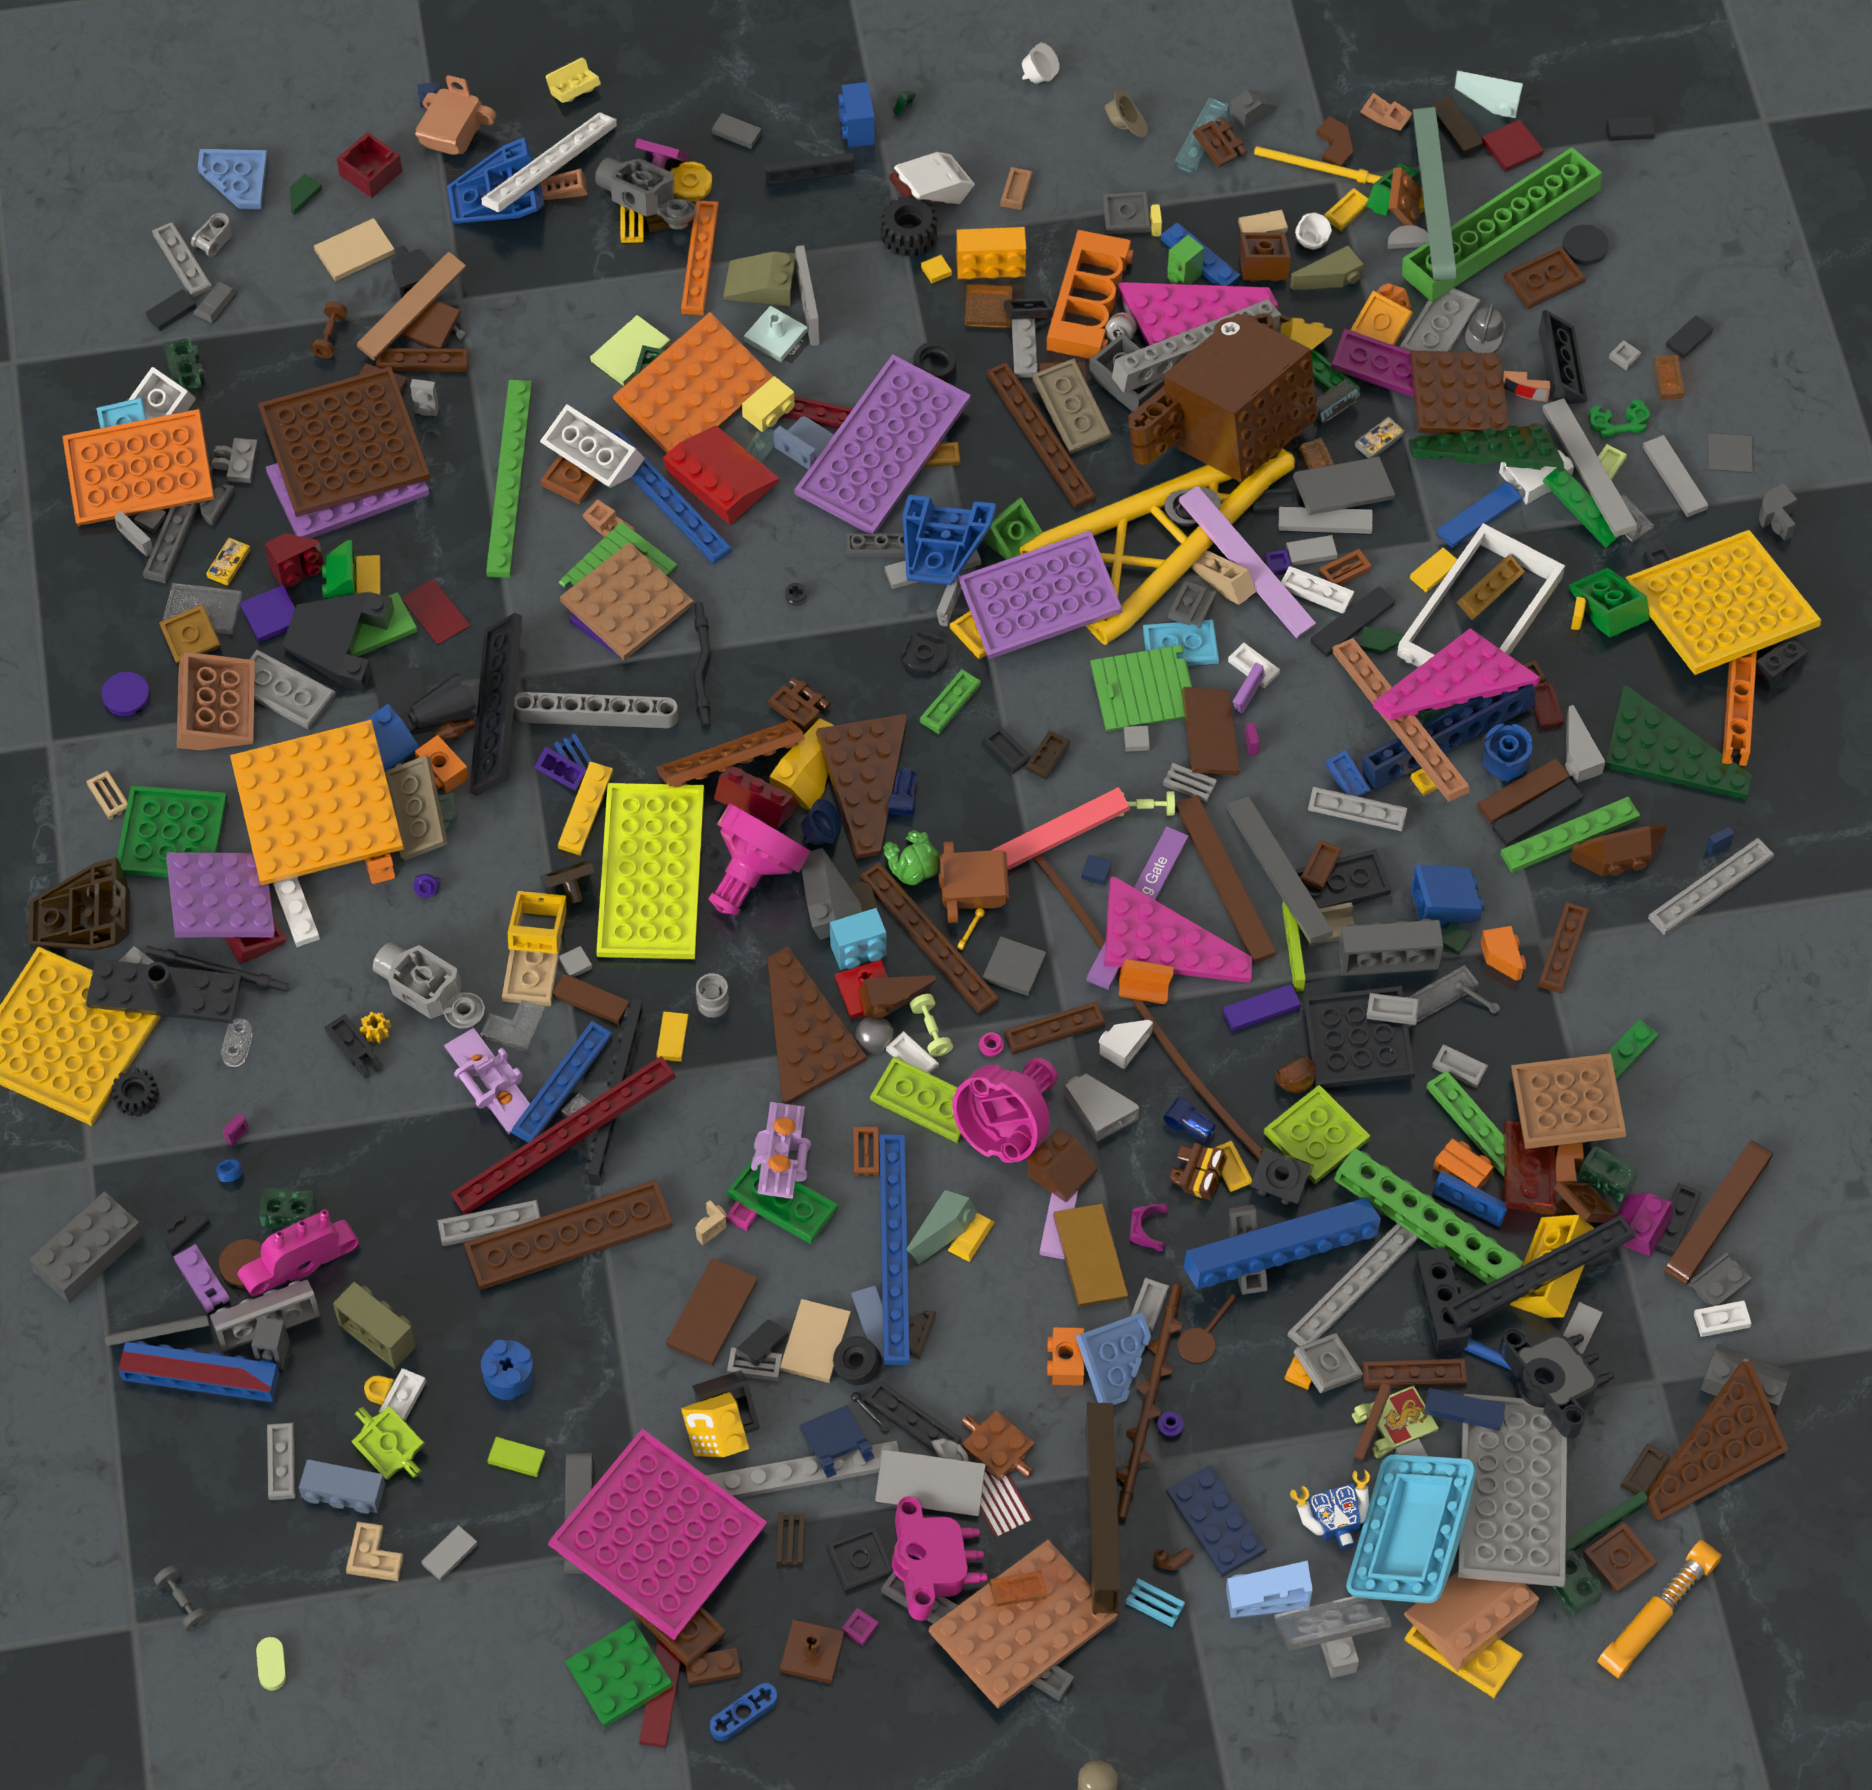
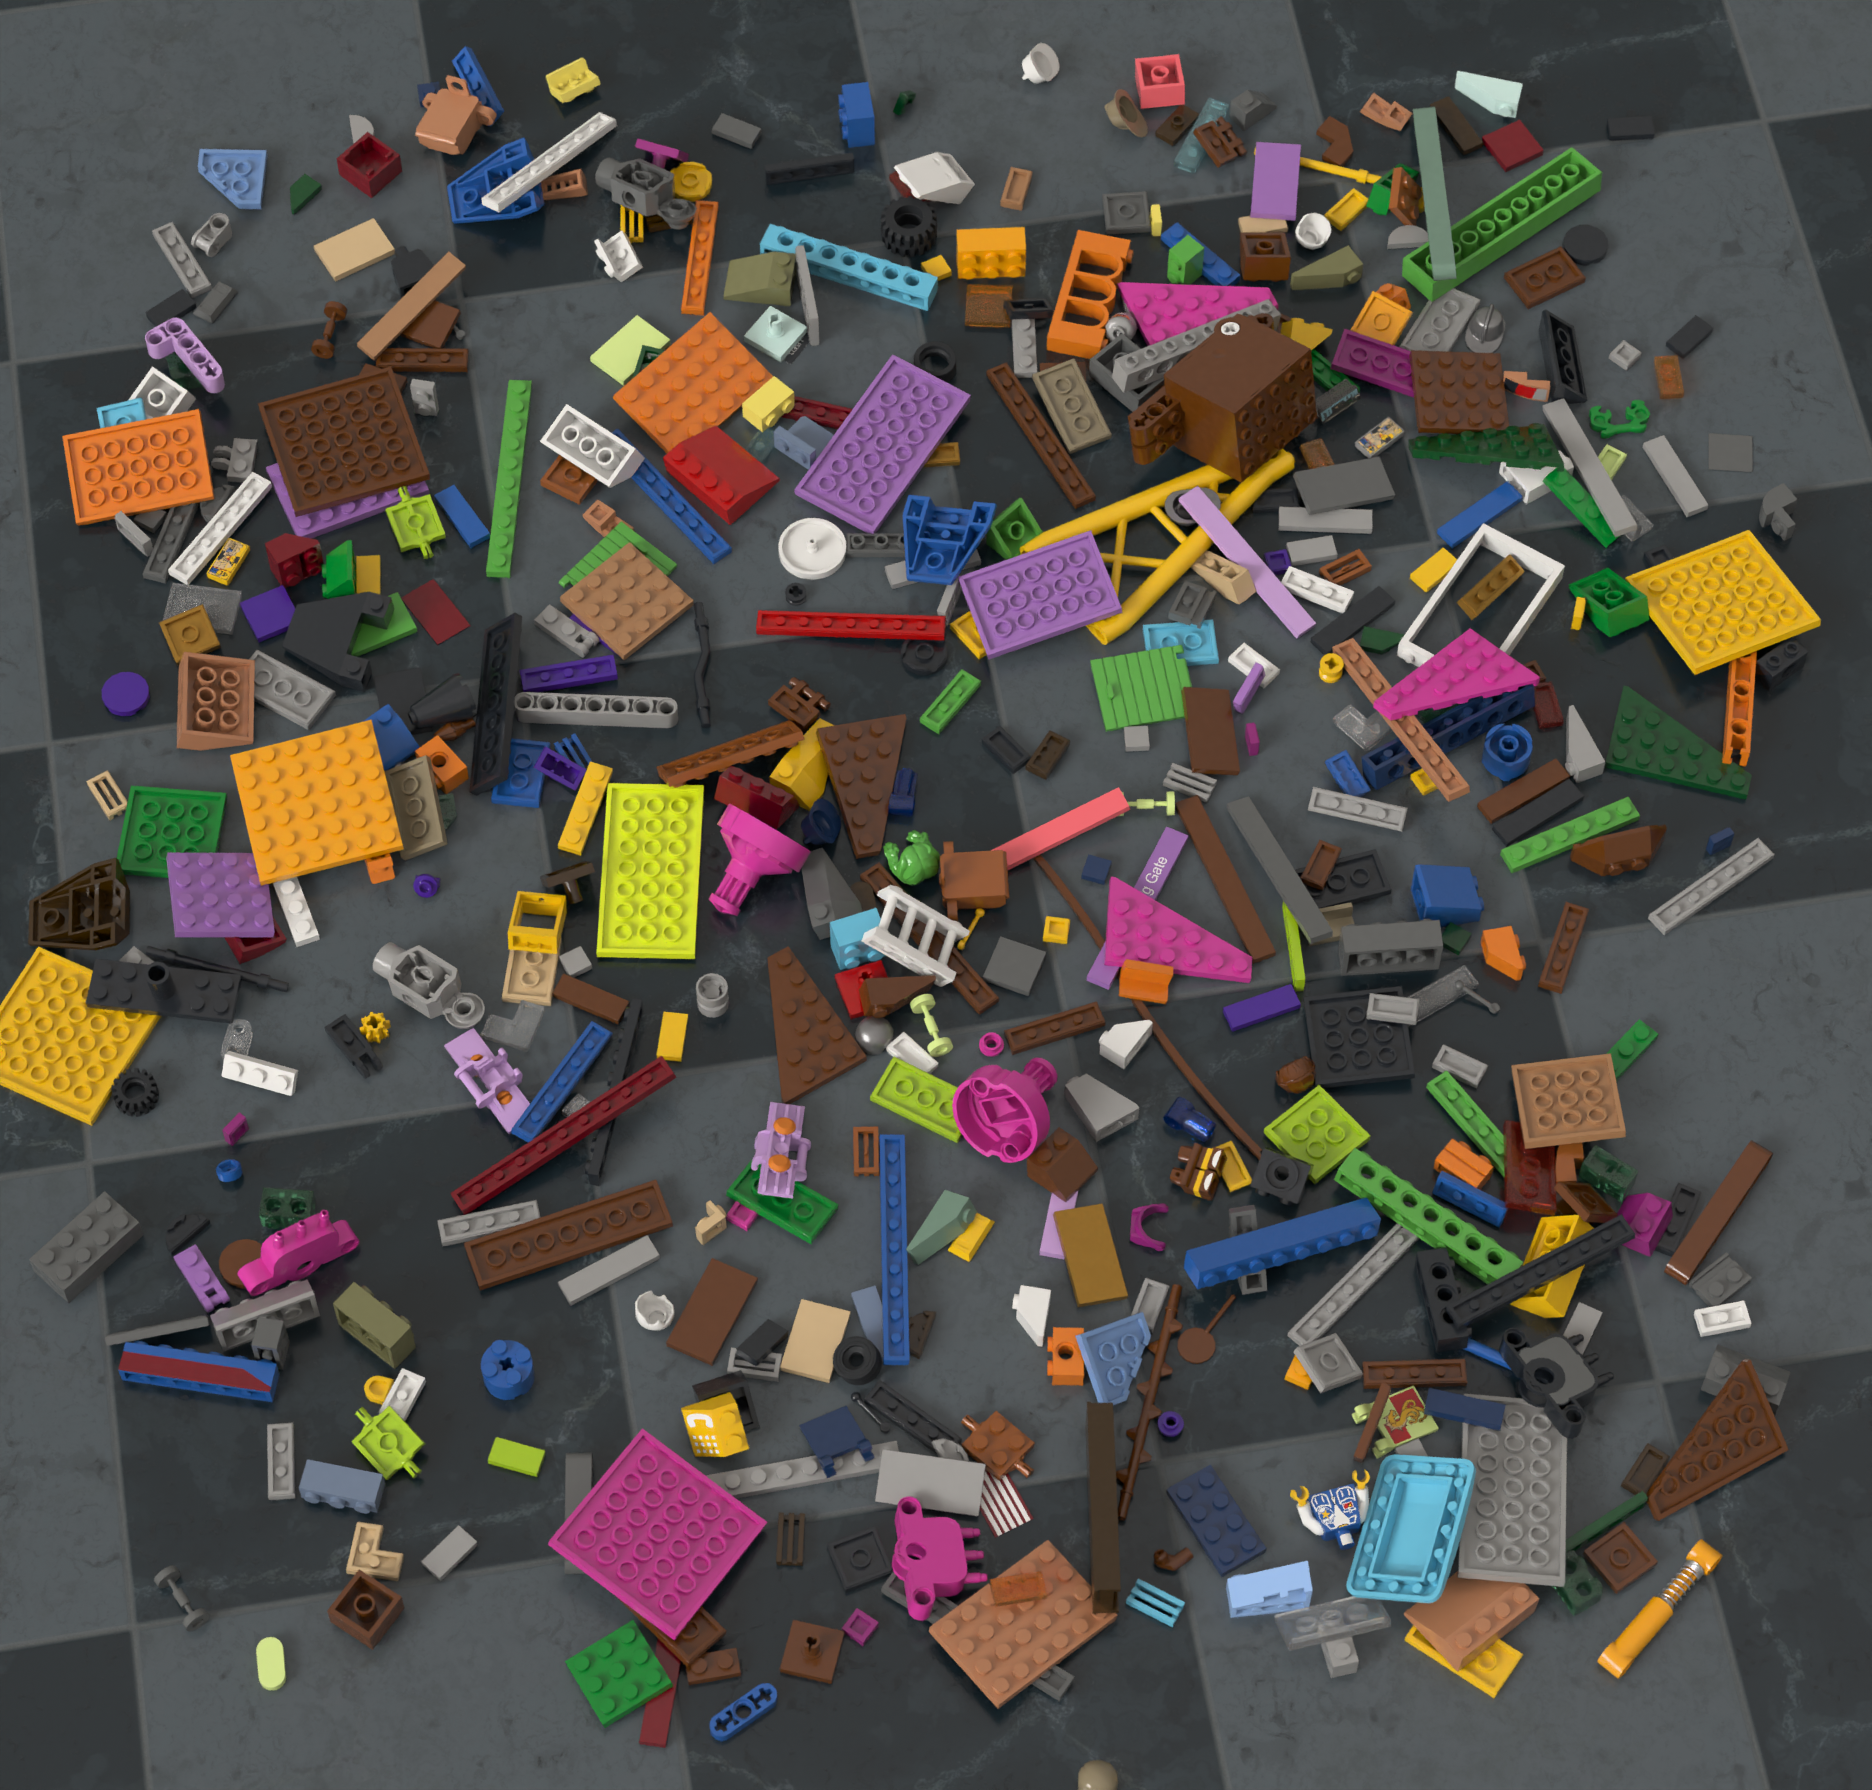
none -> lavender beam [145,318,225,393]
none -> white plate [168,472,272,585]
none -> white plate [221,1051,298,1096]
none -> reddish brown brick [327,1569,405,1650]
none -> light grey tile [349,115,375,144]
none -> lime plate [386,486,446,559]
none -> blue tile [434,485,490,548]
none -> blue plate [452,46,504,126]
none -> blue tile [491,738,551,808]
none -> dark purple plate [520,655,618,693]
none -> light grey plate [534,604,600,658]
none -> light grey tile [558,1235,660,1305]
none -> white bracket [594,230,643,282]
none -> white hair [635,1291,674,1331]
none -> red tile [756,610,946,640]
none -> medium azure brick [760,224,938,311]
none -> white piece [779,518,846,580]
none -> white fence [862,885,970,987]
none -> white slope [1012,1285,1051,1346]
none -> yellow tile [1043,916,1070,944]
none -> coral brick [1135,54,1185,109]
none -> dark brown plate [1155,105,1200,146]
none -> medium lavender tile [1251,142,1301,220]
none -> yellow wheel [1319,653,1344,683]
none -> clear tile [1333,704,1393,752]

